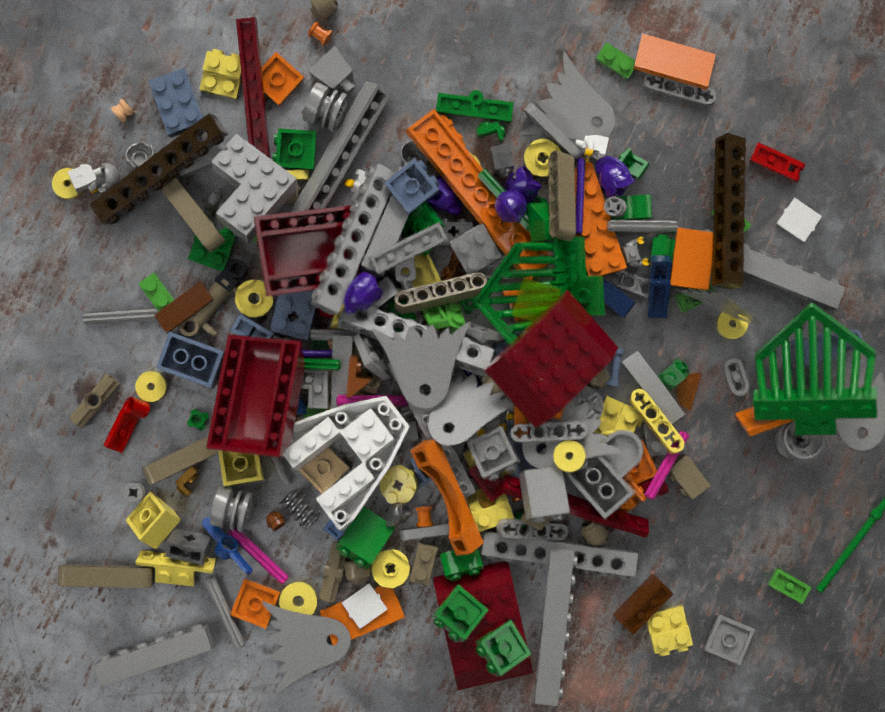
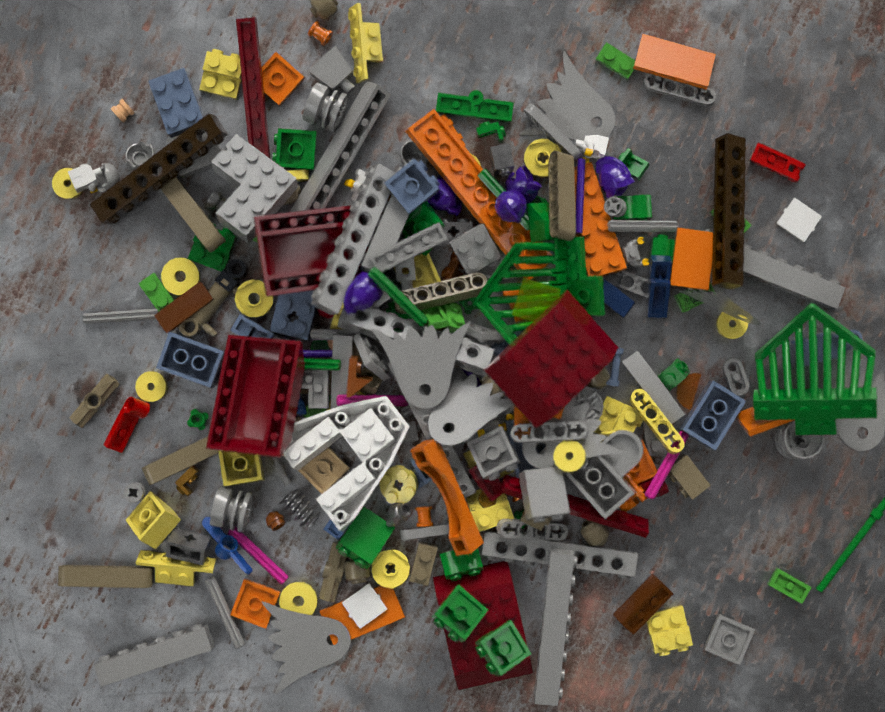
none -> light yellow tile [161,257,200,296]
none -> light yellow bracket [348,3,383,84]
none -> green axle [368,267,428,326]
none -> sand blue brick [679,380,746,451]

